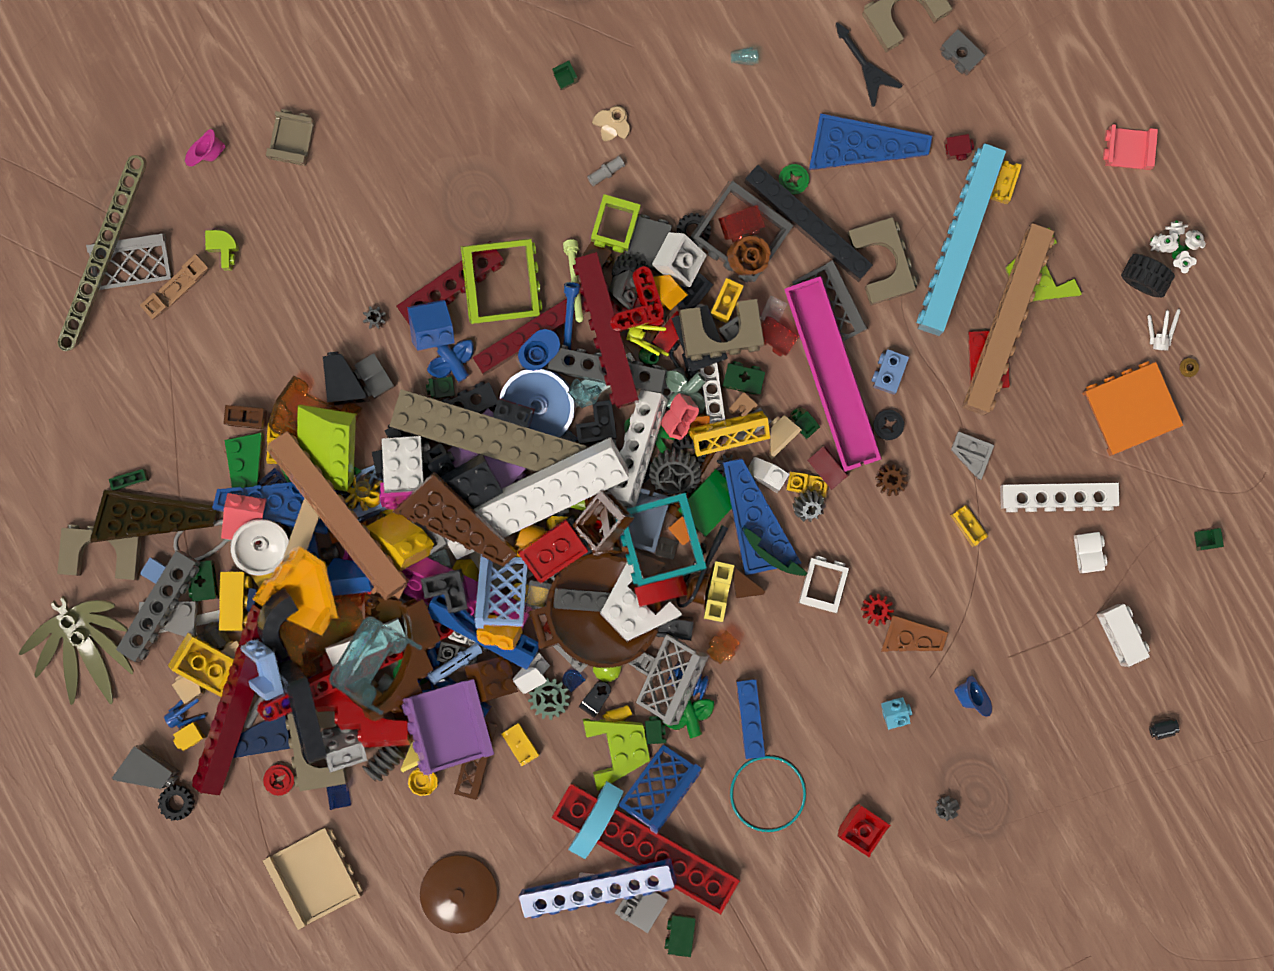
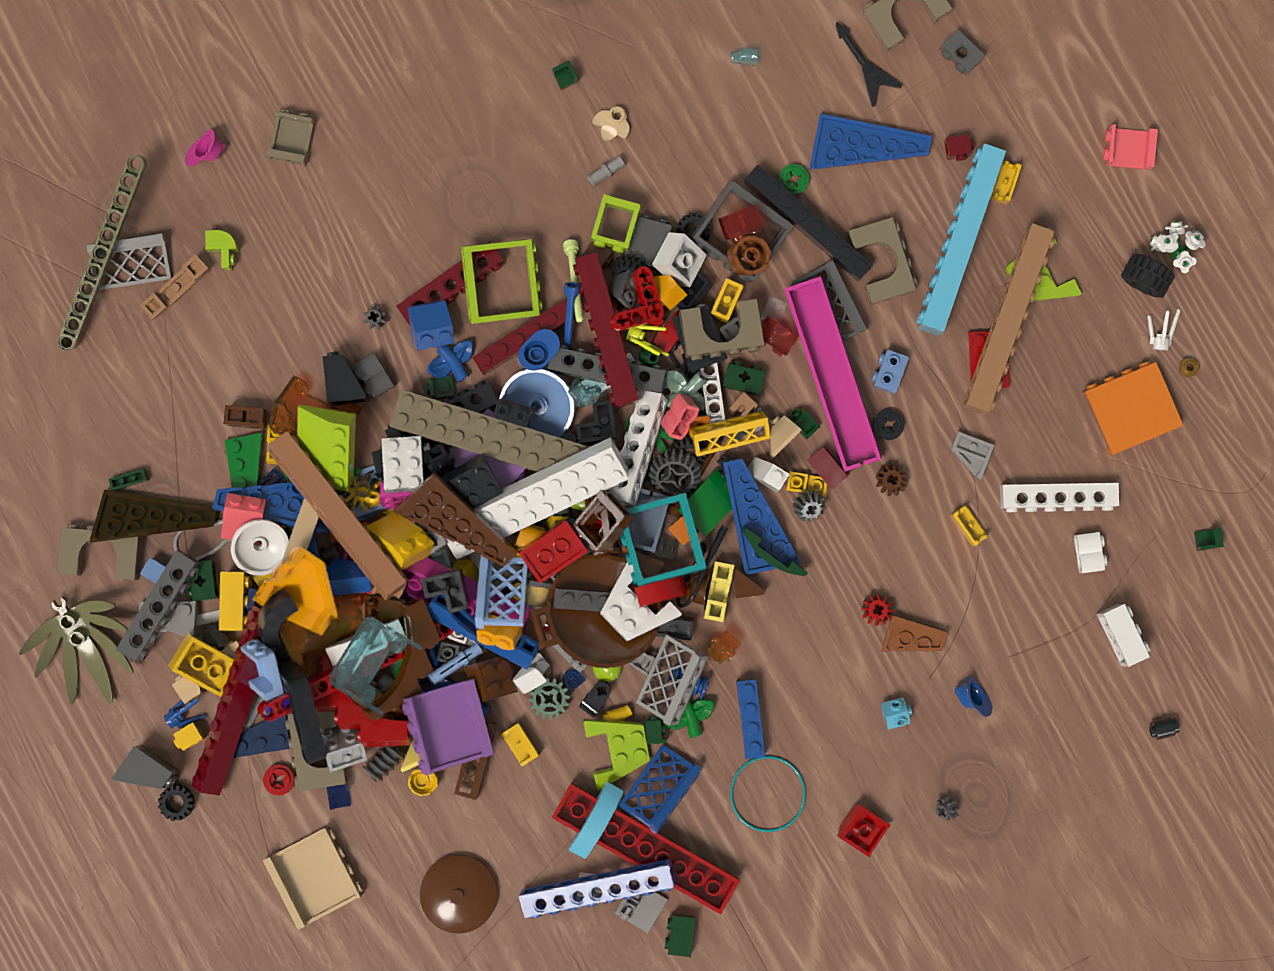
white window [798,556,849,613] -> none

